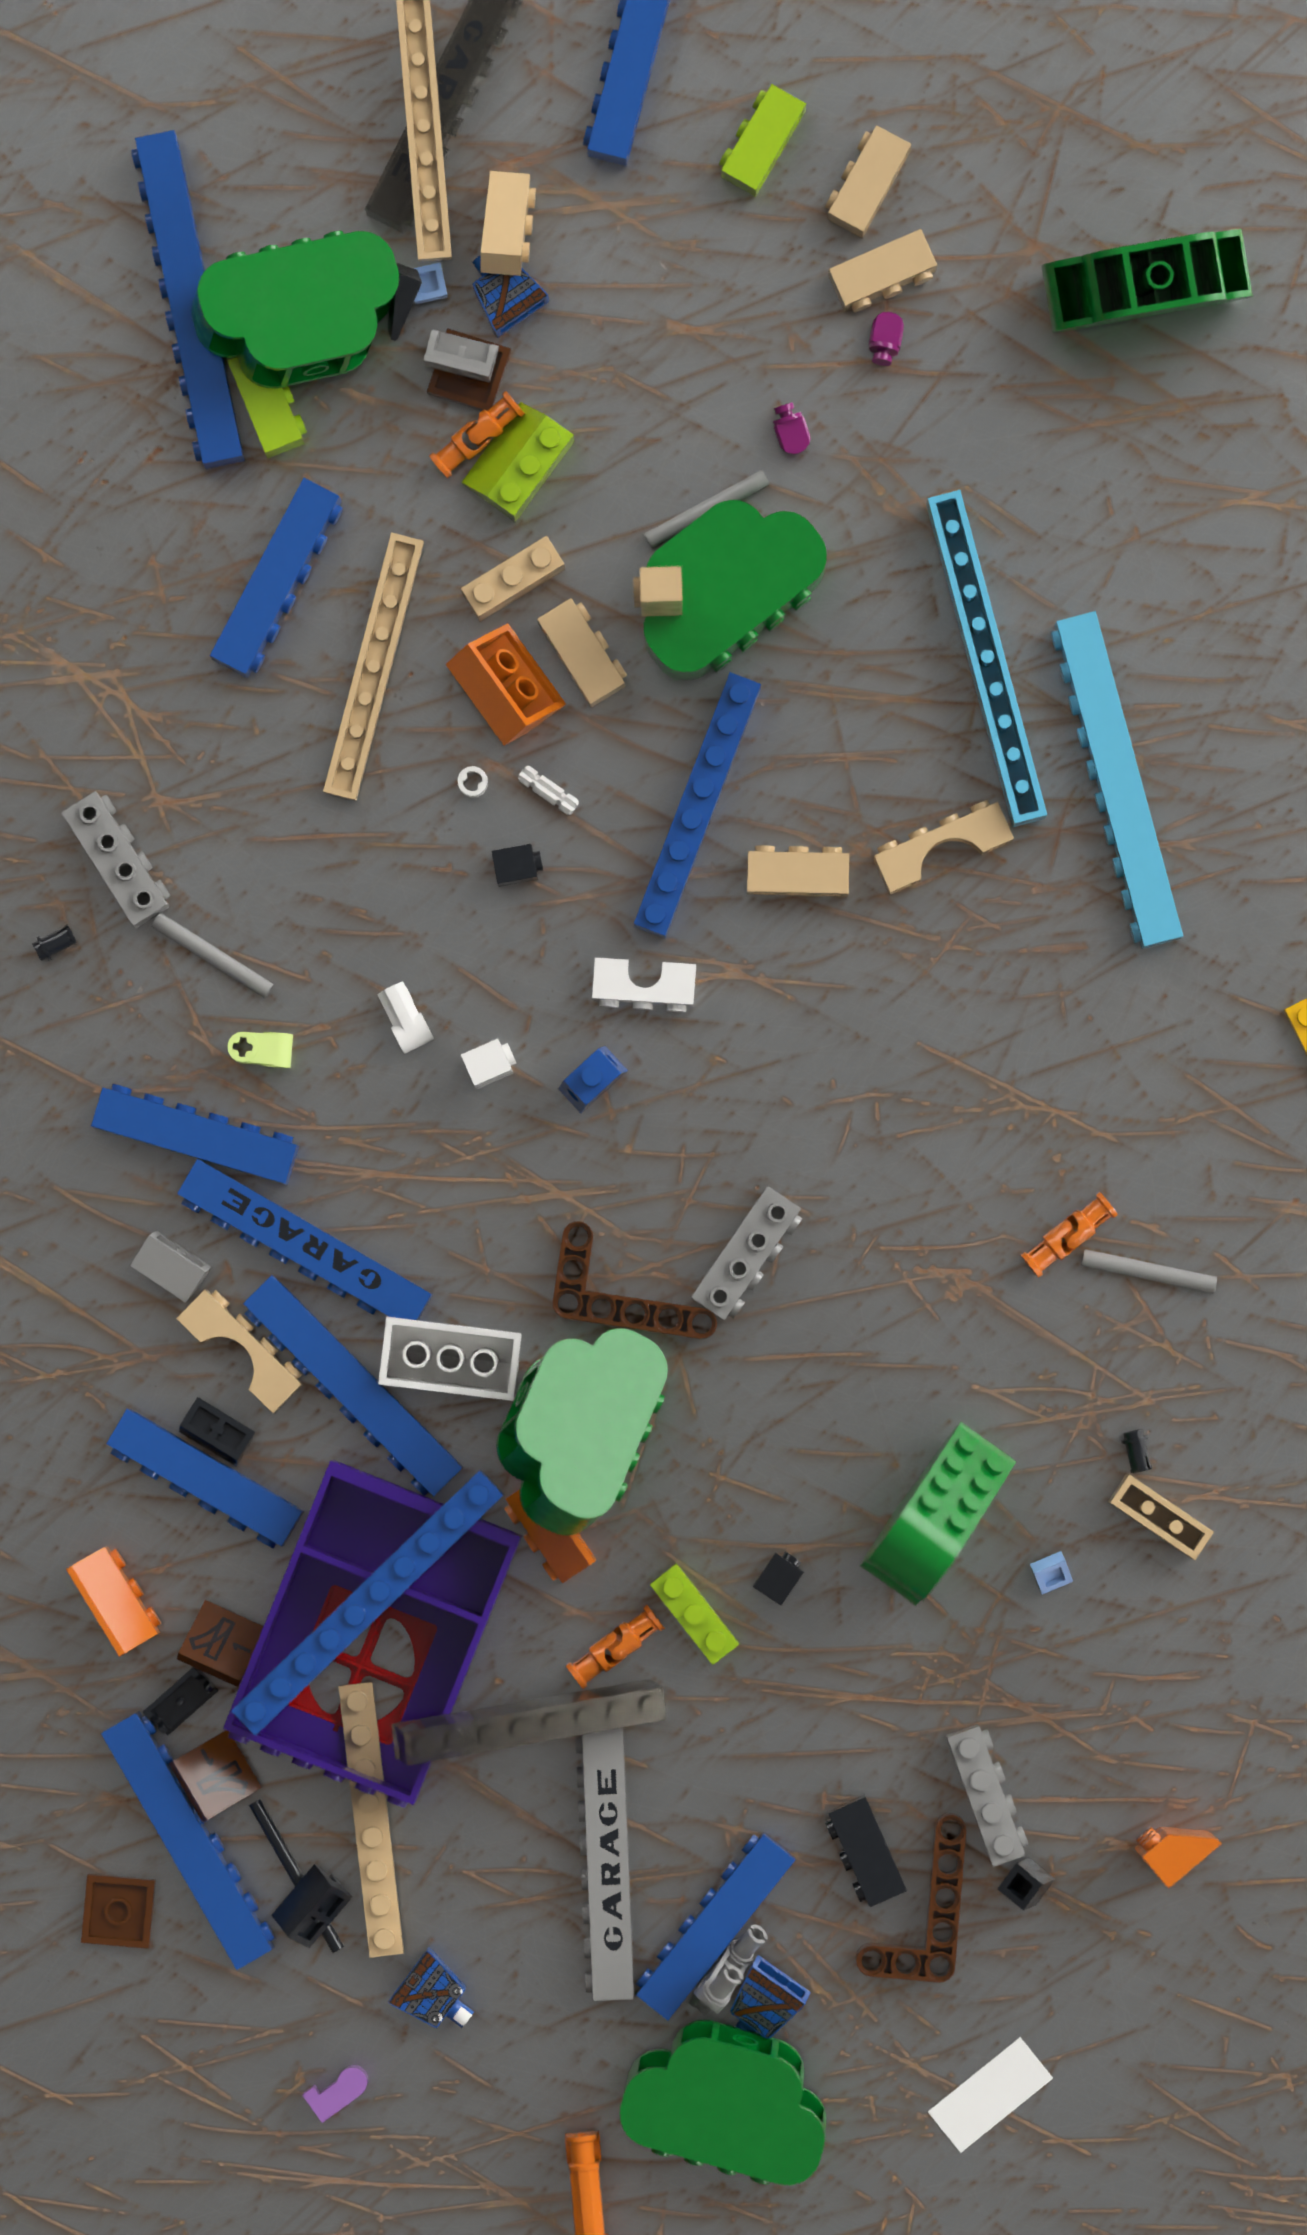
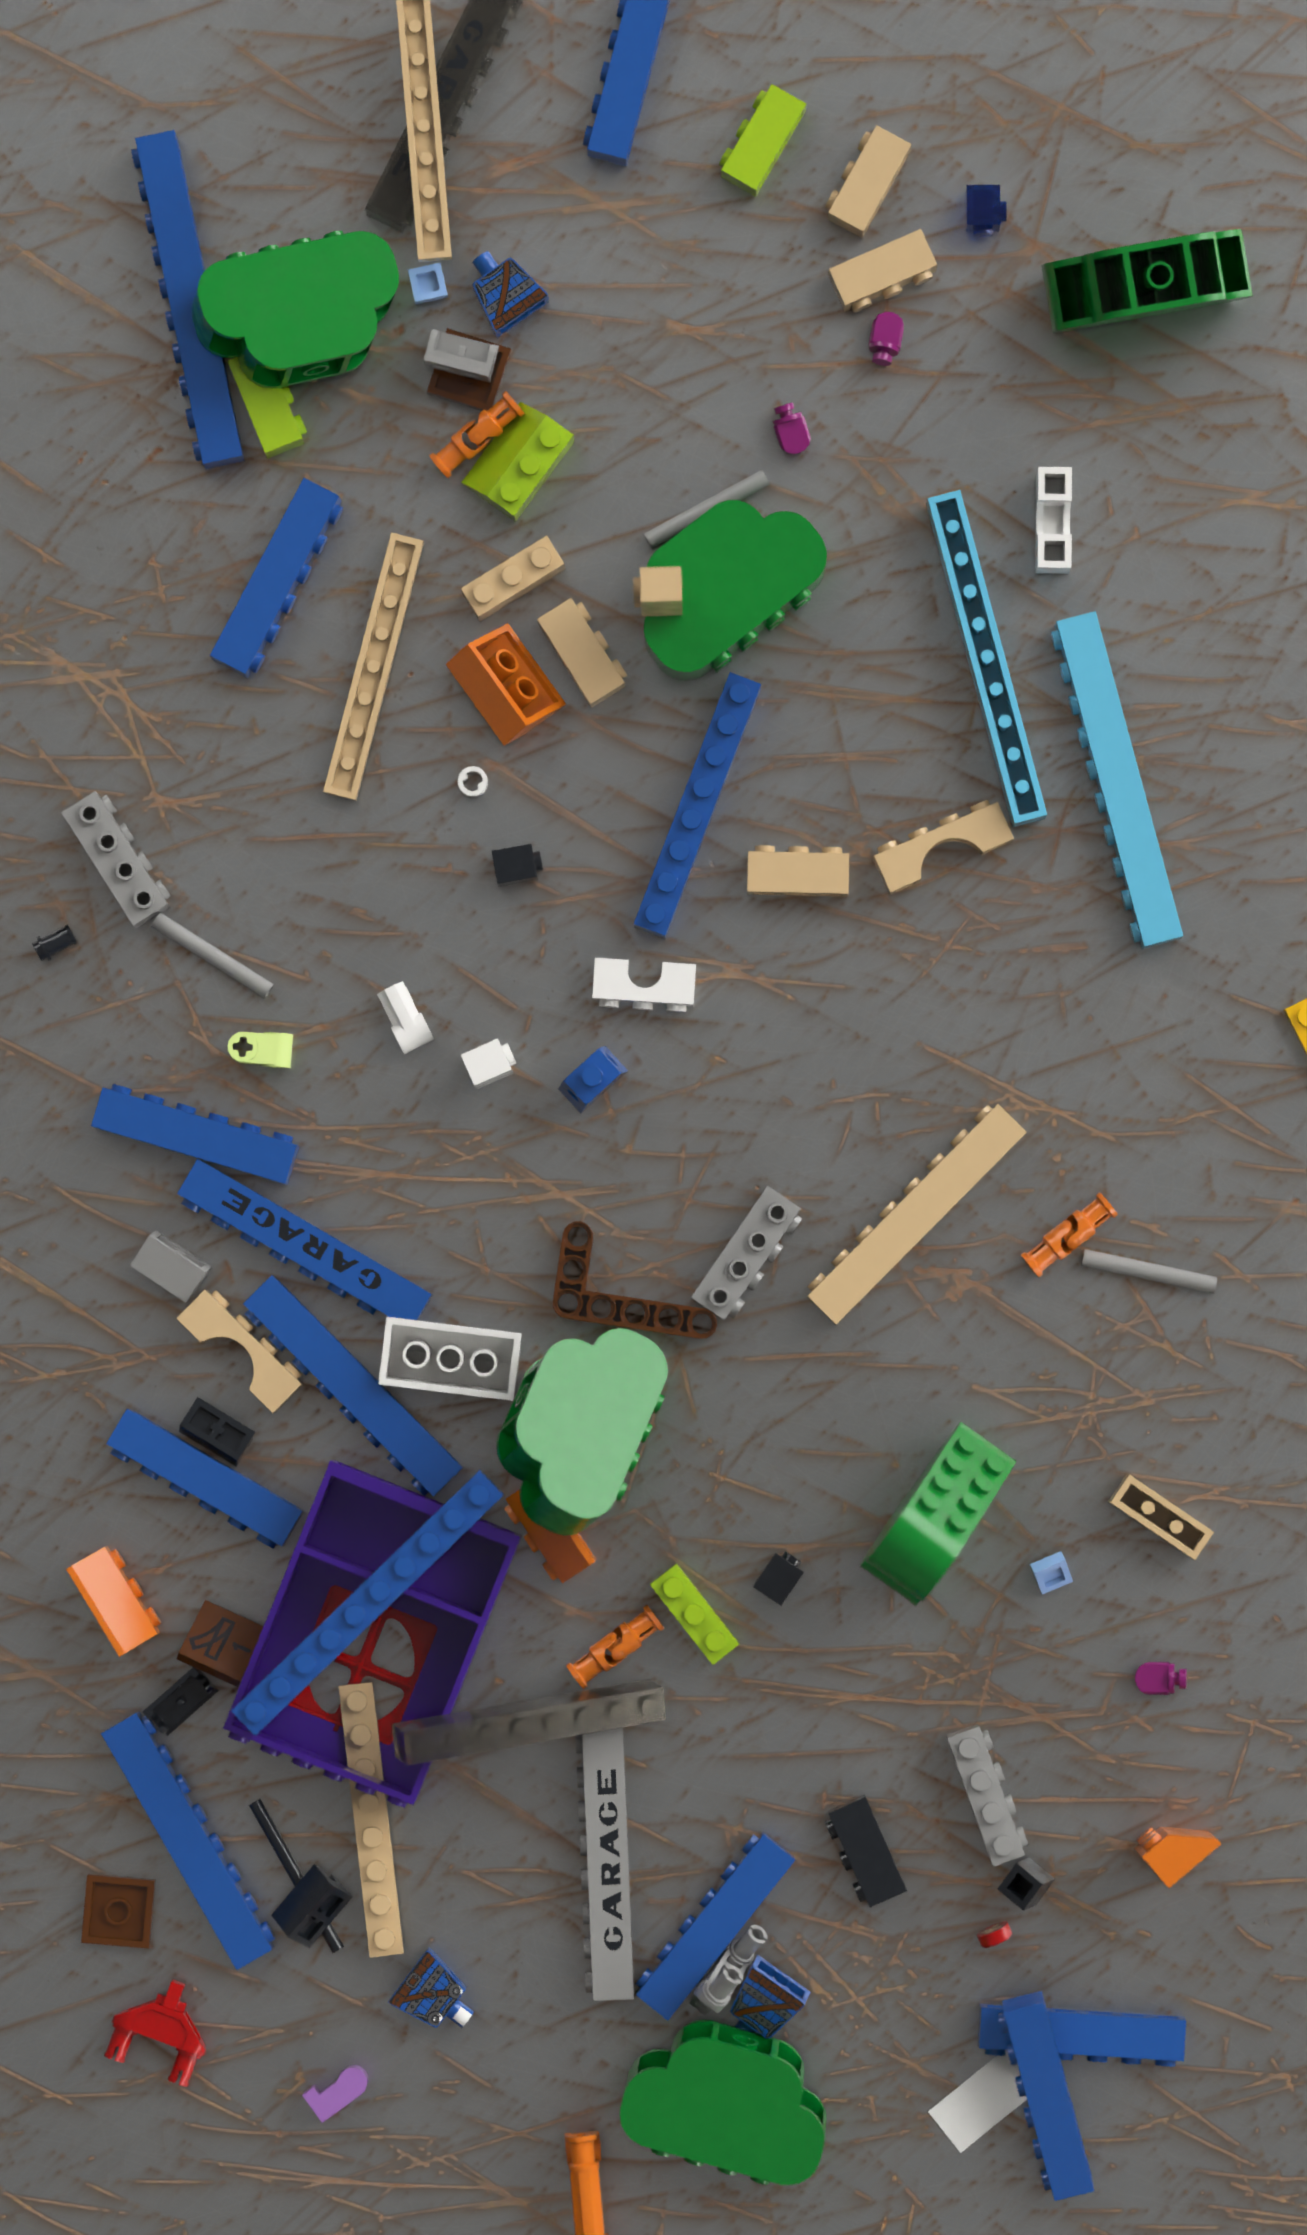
reddish brown tile [169,1730,262,1822] -> none
black slope [387,263,422,341] -> none
tan brick [481,171,536,276] -> none
white axle [518,766,579,815] -> none
reddish brown beam [855,1813,966,1983] -> none
black pin [1121,1429,1152,1473] -> none
none -> red connector [104,1979,206,2087]
none -> tan brick [807,1104,1027,1325]
none -> clear blue brick [965,185,1007,237]
none -> red tile [976,1921,1012,1948]
none -> blue brick [977,2004,1186,2067]
none -> blue brick [998,1991,1094,2201]
none -> white arch [1035,467,1072,574]
none -> magenta arm [1135,1662,1187,1695]

